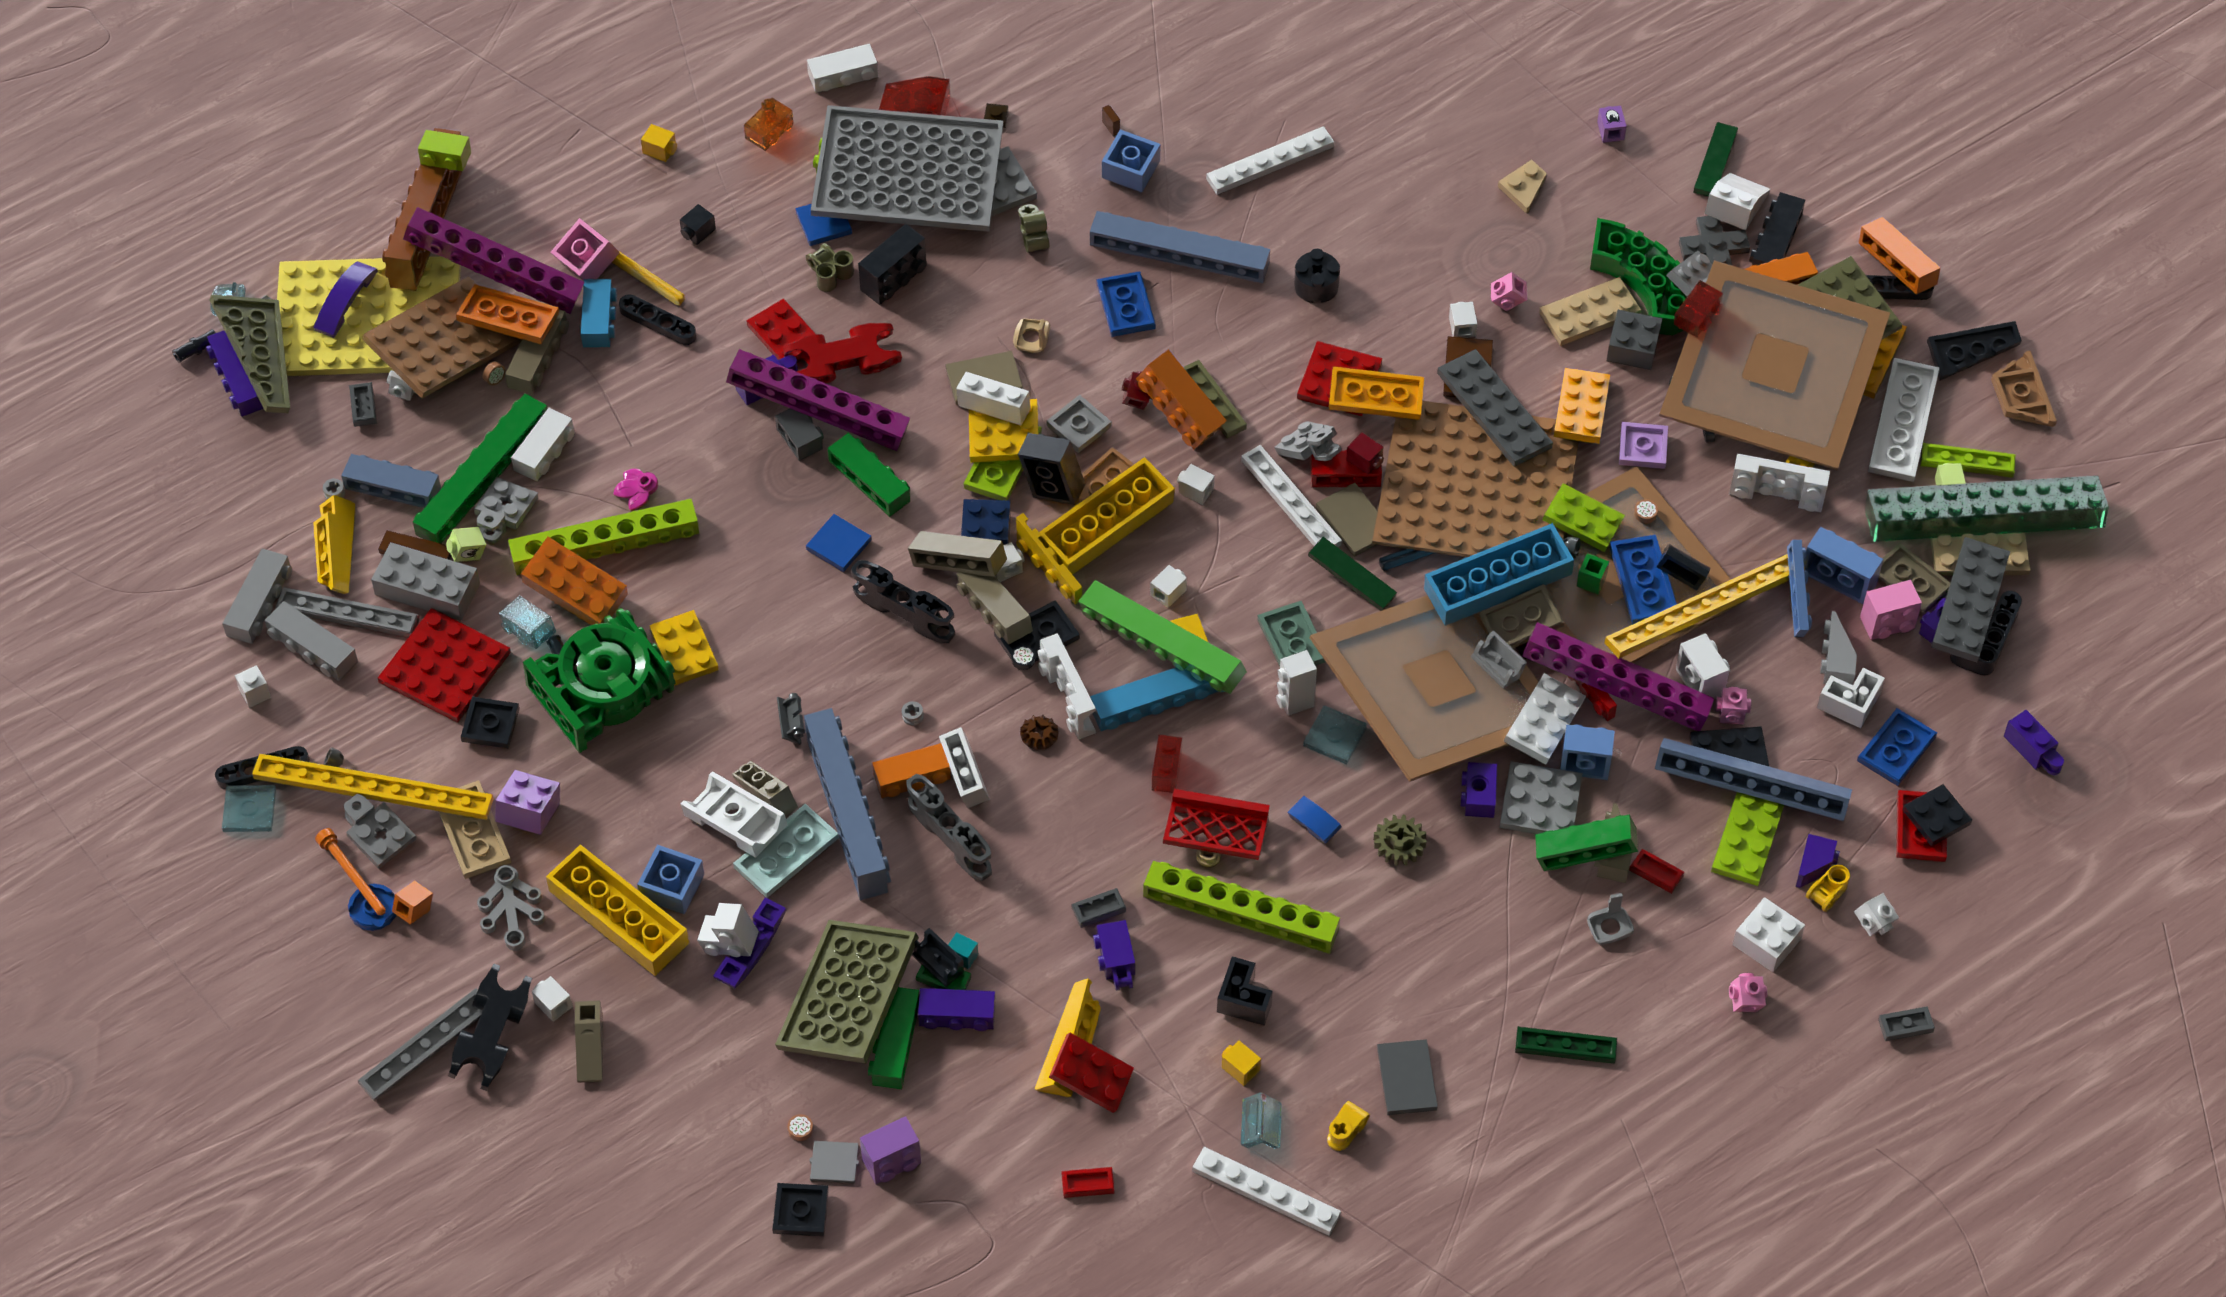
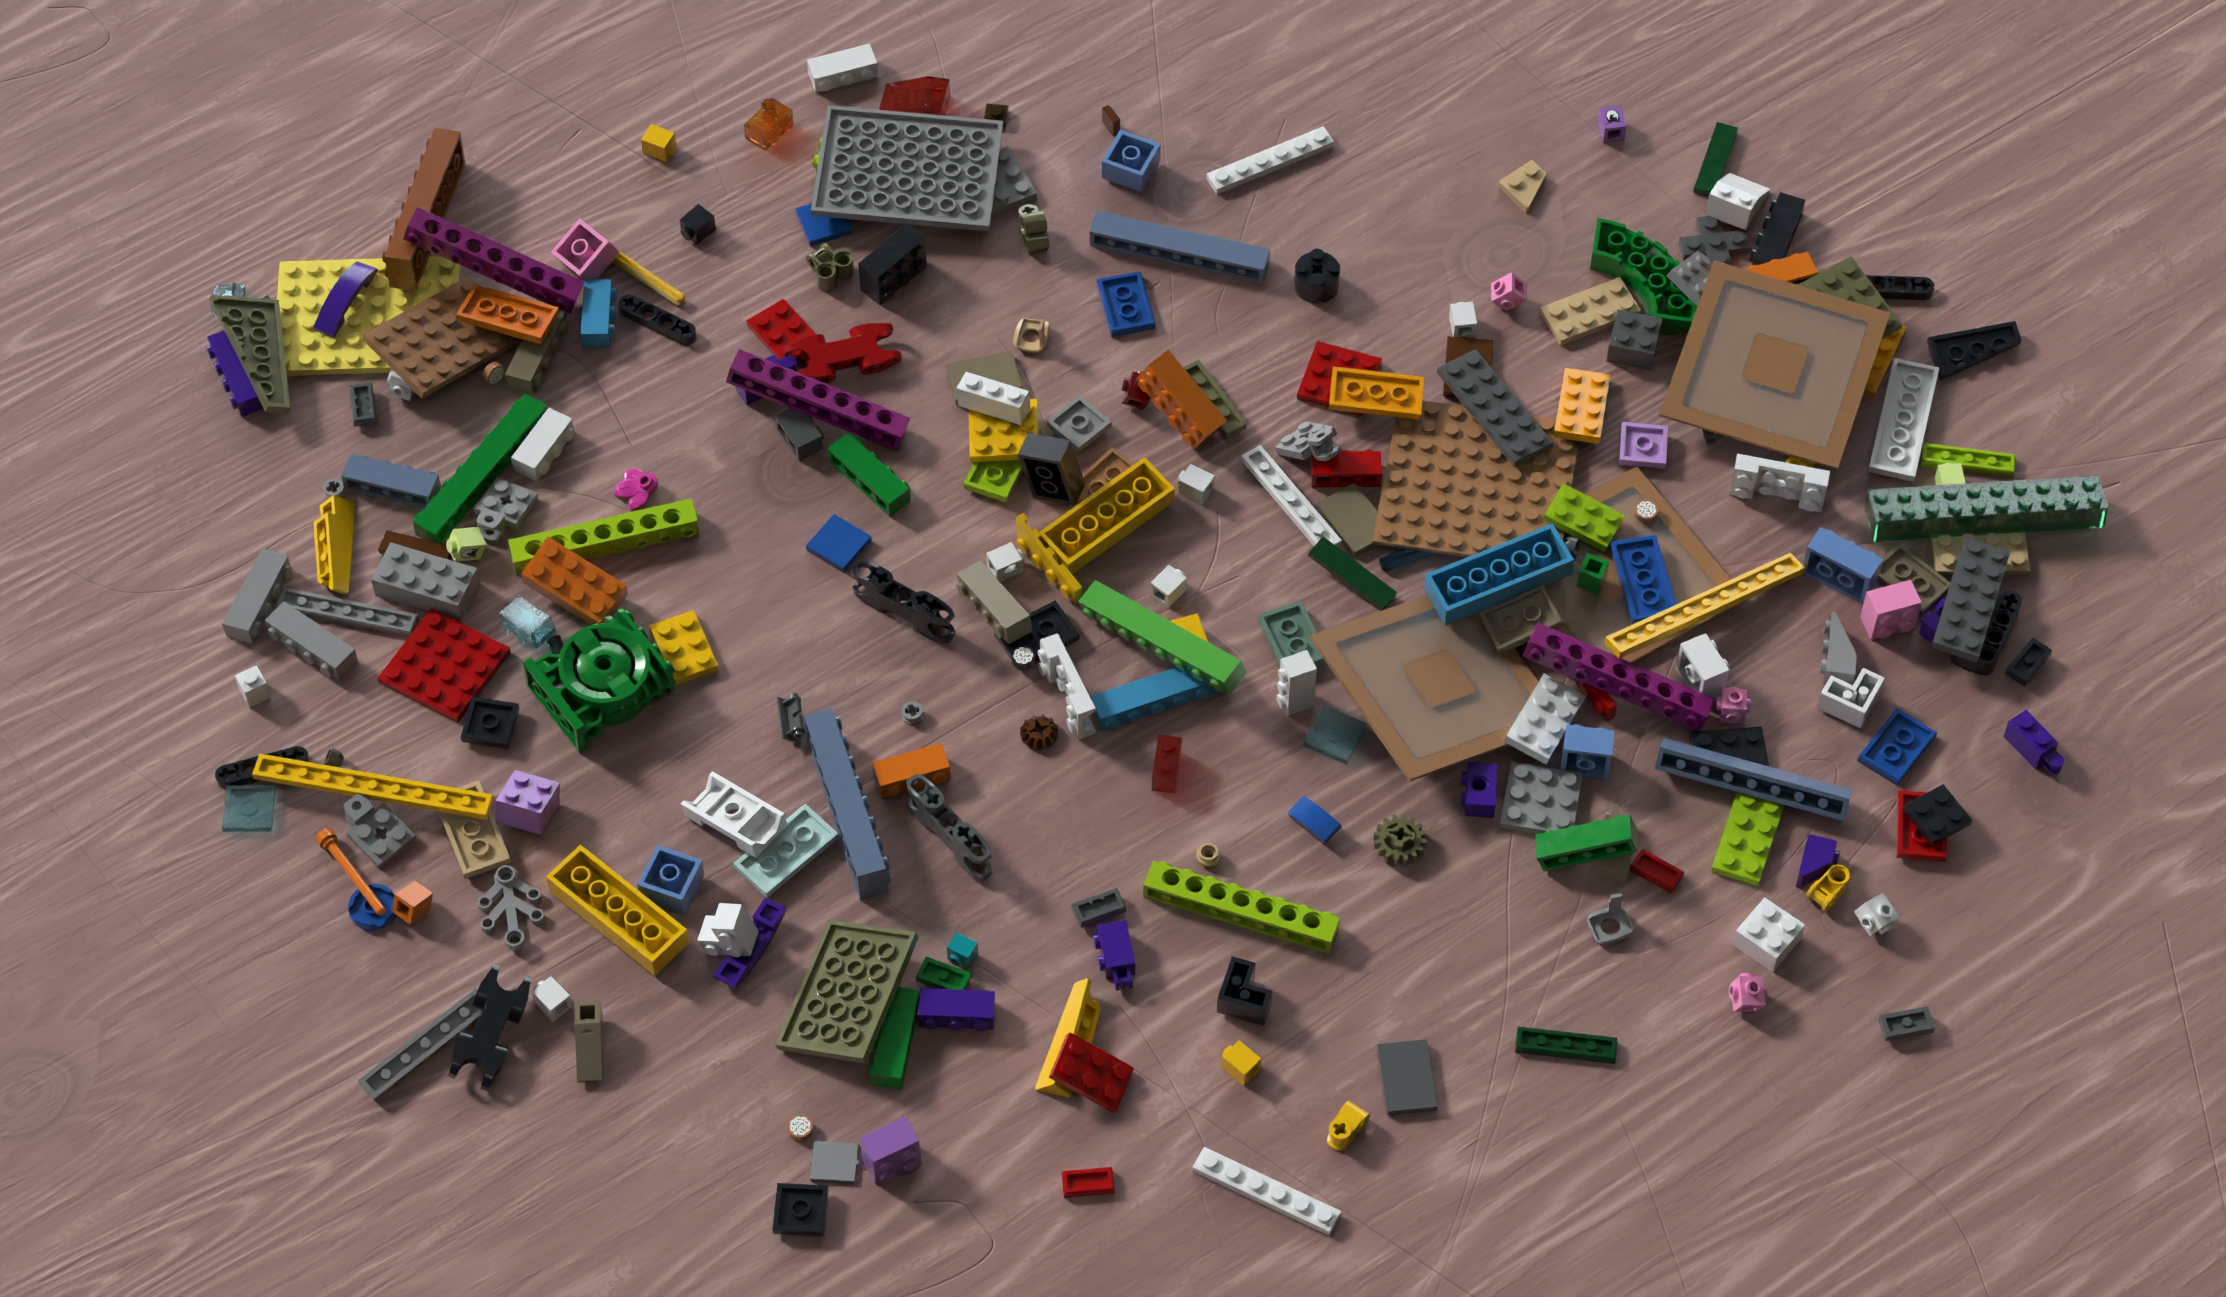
black pin [172,329,216,363] -> none
lime brick [418,130,471,171] -> none
dark tan slope [732,761,798,817] -> none
dark tan brick [908,531,1007,577] -> none
black hinge [912,928,964,987] -> none
white brick [939,727,990,809] -> none
dark blue brick [961,499,1011,545] -> none
red fence [1163,789,1270,860] -> none
clear light blue panel [1241,1092,1282,1149] -> none
dark red brick [1346,432,1384,474] -> none
light grey hinge [1471,631,1527,689] -> none
black brick [1656,544,1710,591] -> none
clear red brick [1674,280,1724,337] -> none
medium blue plate [1787,540,1812,637] -> none
orange brick [1859,217,1940,294] -> none
medium nougat wing [1991,351,2057,427] -> none
none -> black plate [2005,637,2052,686]

